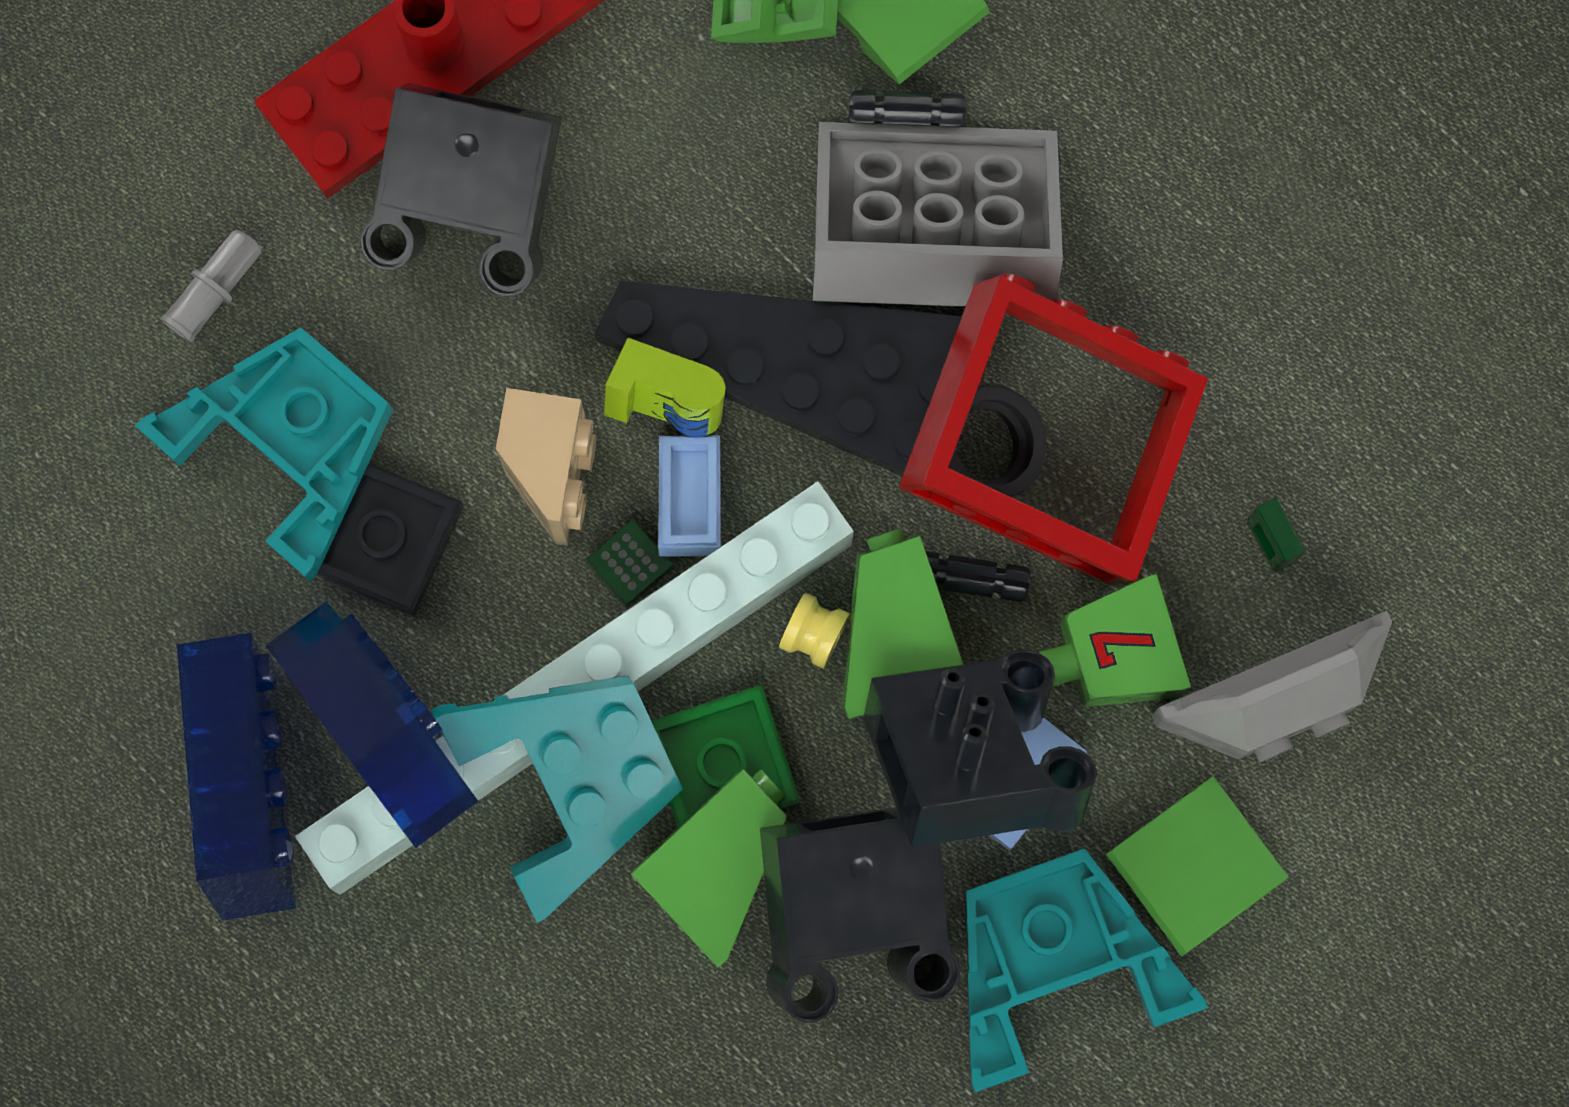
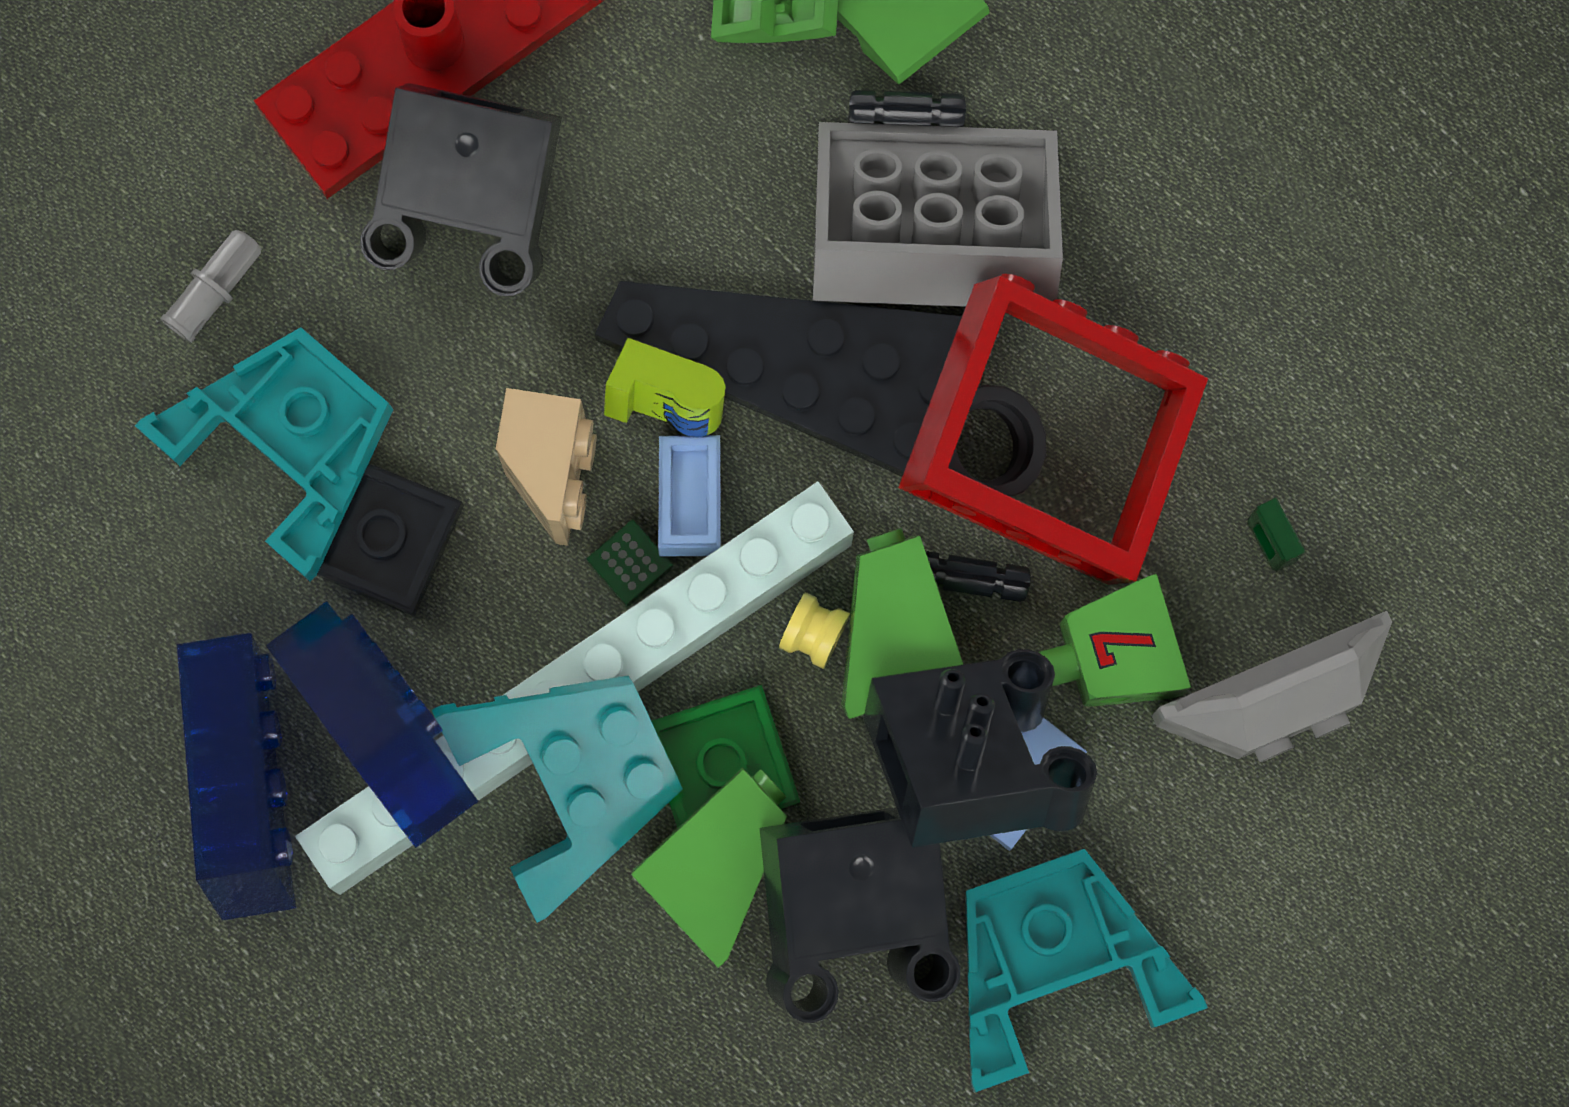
bright green slope [1106,776,1289,956] -> none

